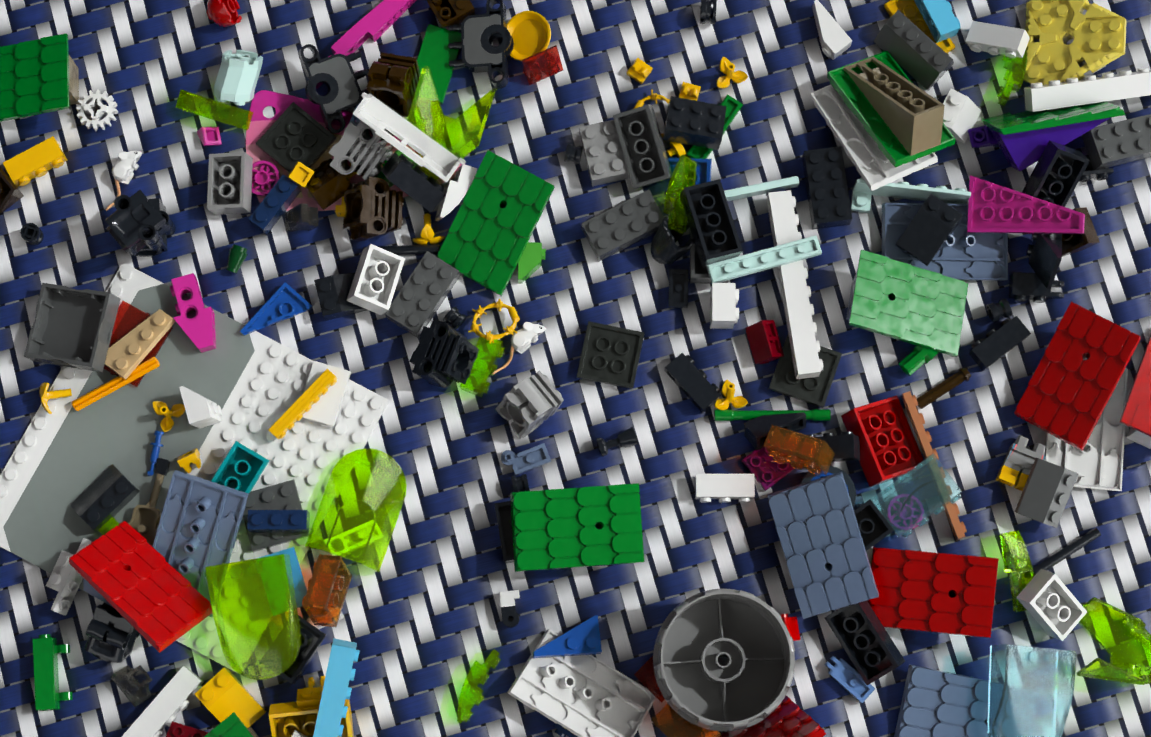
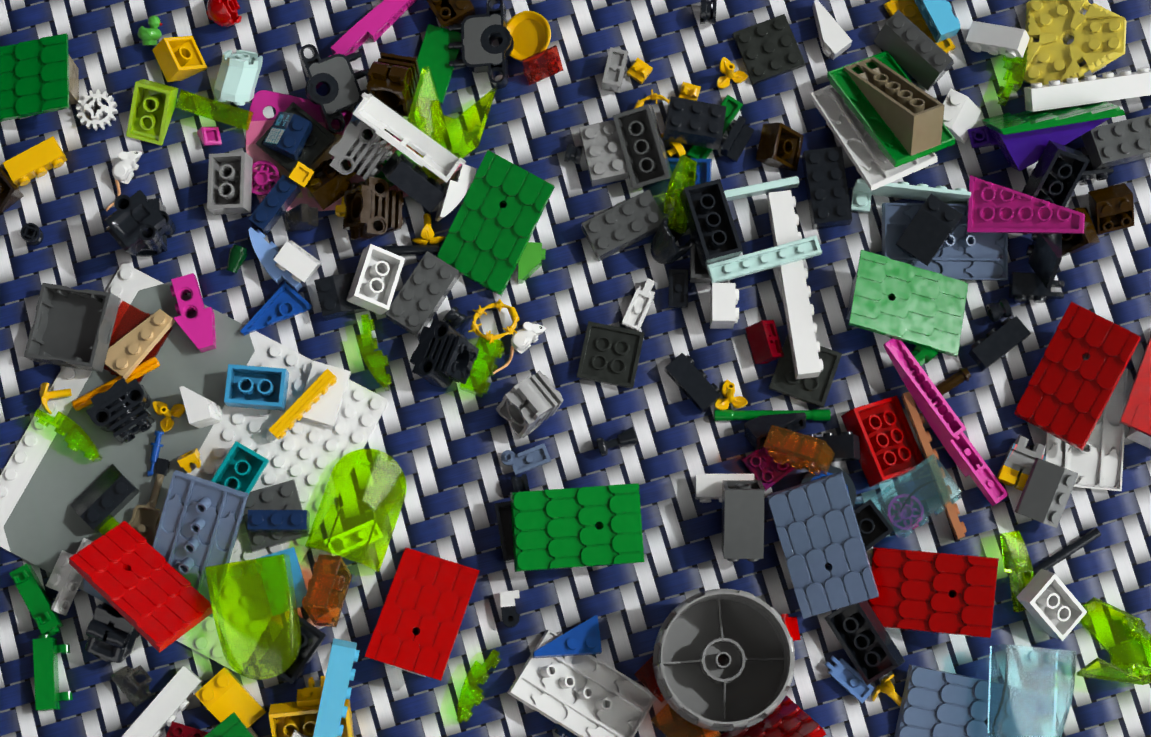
none -> green brick [9,563,64,636]
none -> clear neon green slope [34,409,103,461]
none -> black piece [86,378,155,443]
none -> lime slope [126,79,179,146]
none -> bright green animal [138,15,163,46]
none -> yellow slope [152,36,208,82]
none -> dark azure brick [224,364,289,411]
none -> light blue slope [248,227,303,292]
none -> dark blue slope [263,112,313,161]
none -> white slope [273,240,322,283]
none -> clear neon green slope [356,314,392,391]
none -> red piece [365,548,480,681]
none -> light grey hinge [602,47,628,93]
none -> white hinge [621,278,655,331]
none -> black bracket [720,116,754,162]
none -> dark grey brick [721,480,765,562]
none -> pearl dark grey plate [732,14,805,85]
none -> dark brown slope [756,123,804,171]
none -> yellow plant [872,674,902,706]
none -> dark pink slope [883,338,1009,507]
none -> dark brown slope [1088,183,1134,235]

